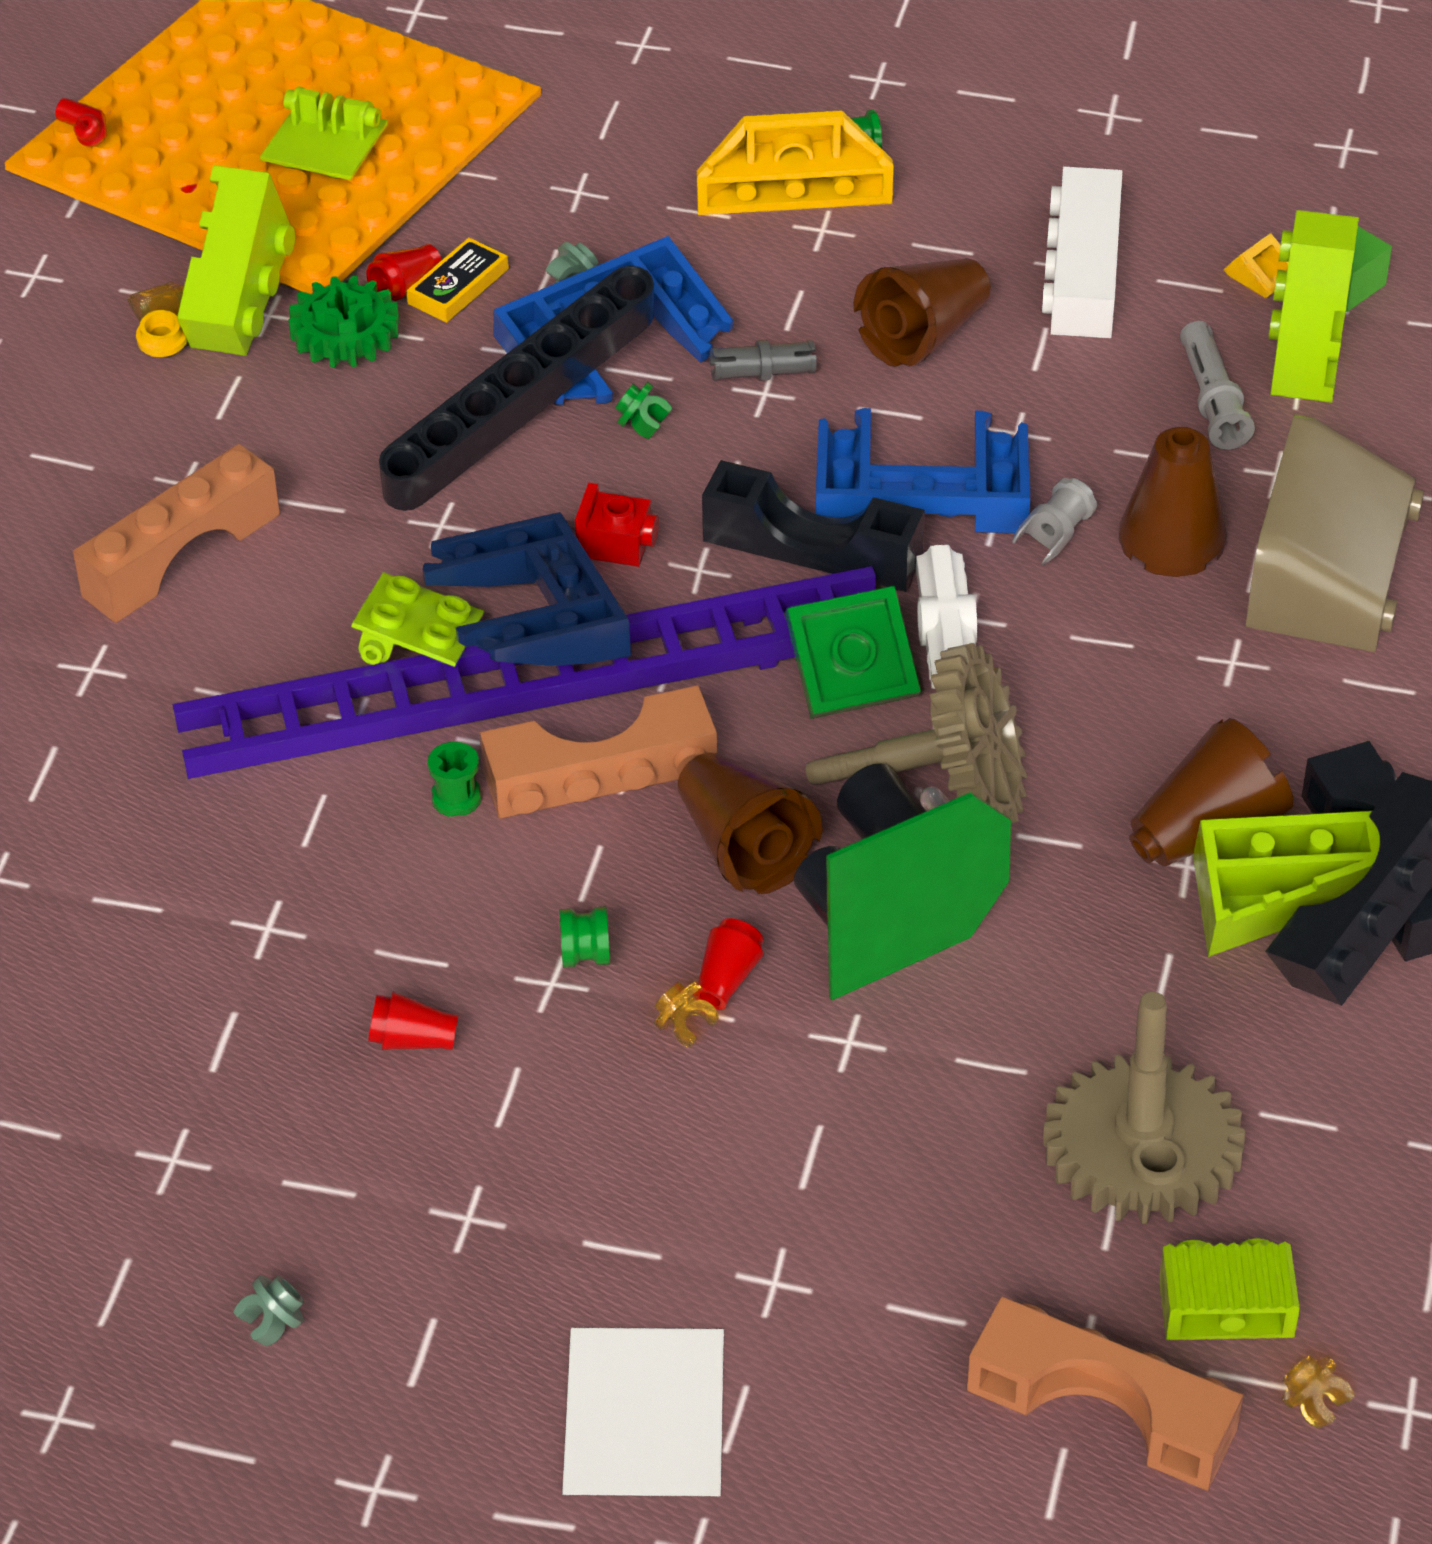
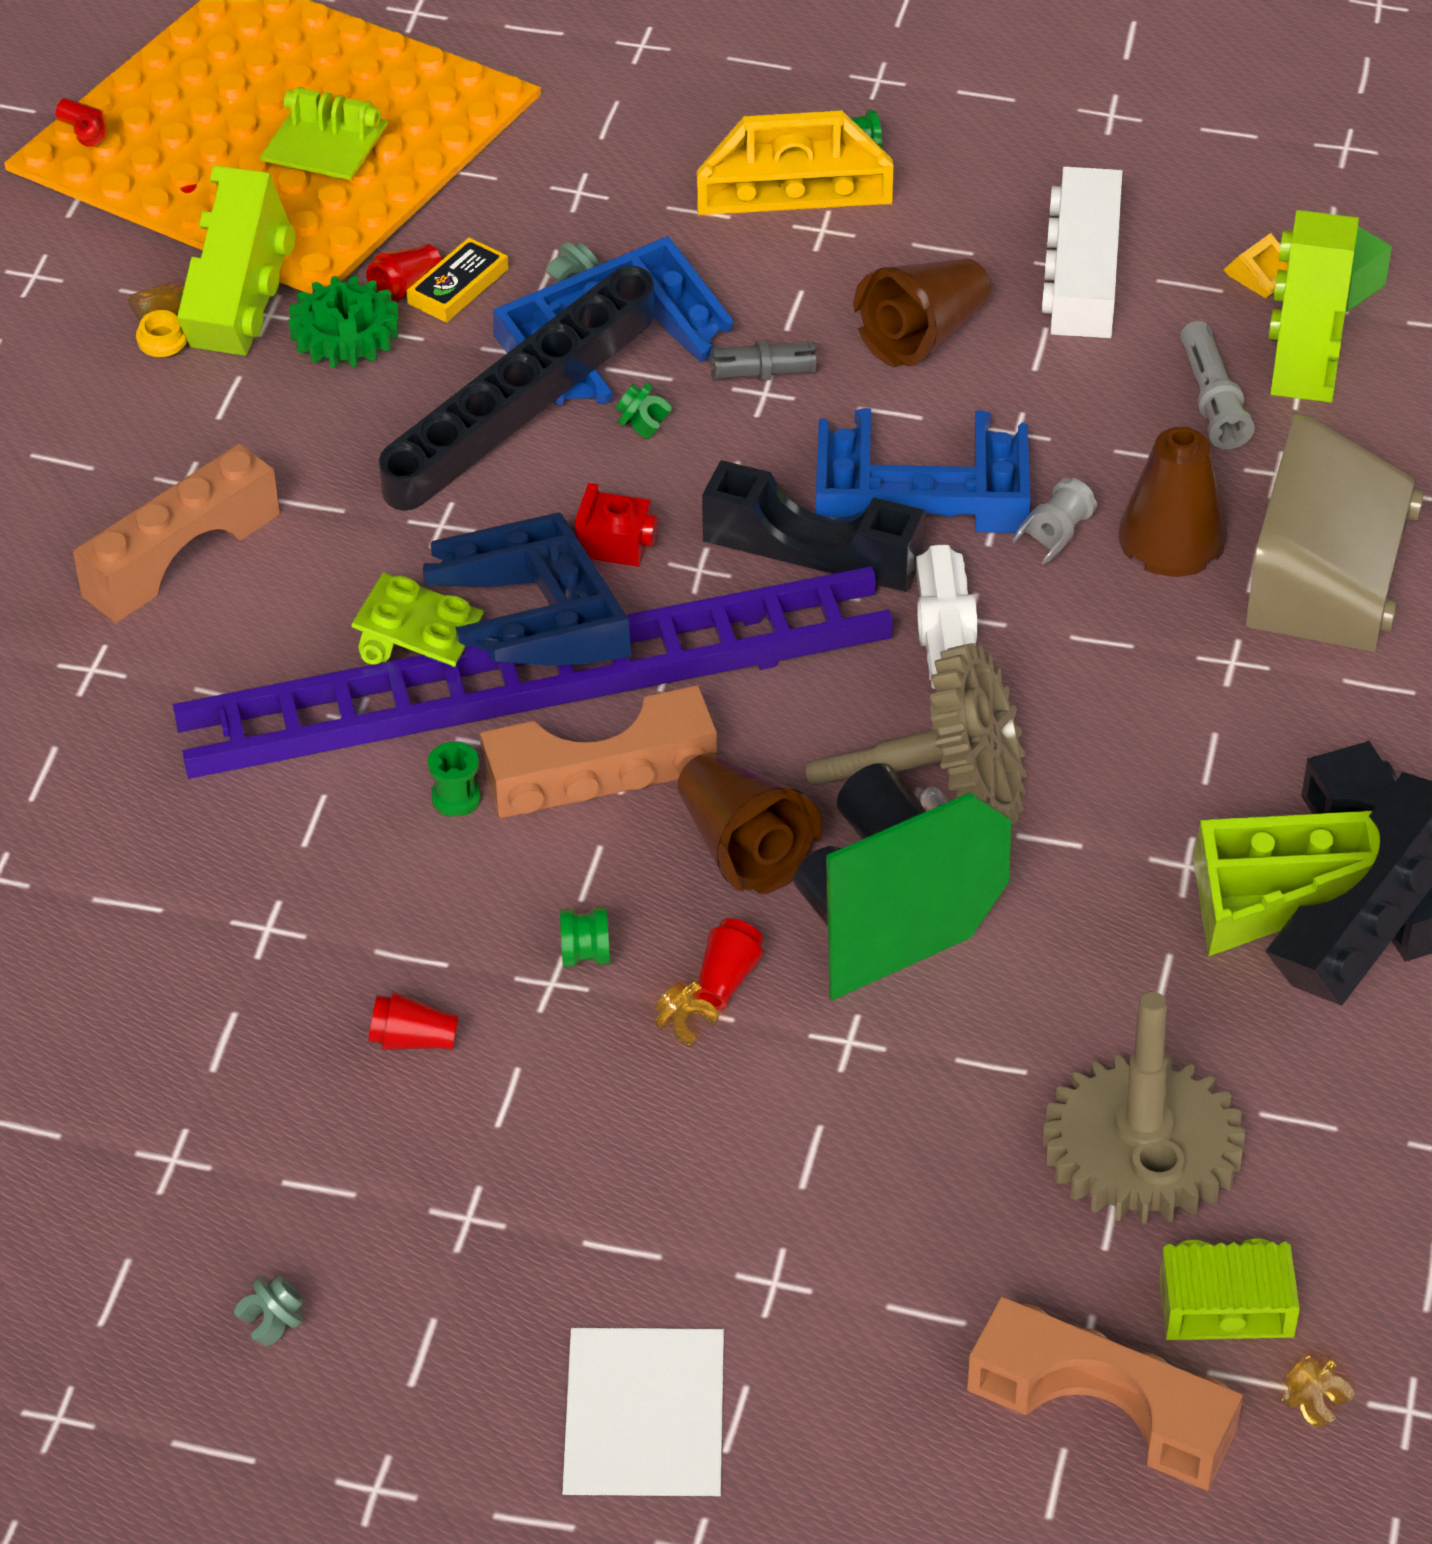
green plate [785,586,921,719] -> none
reddish brown cone [1129,718,1293,866] -> none

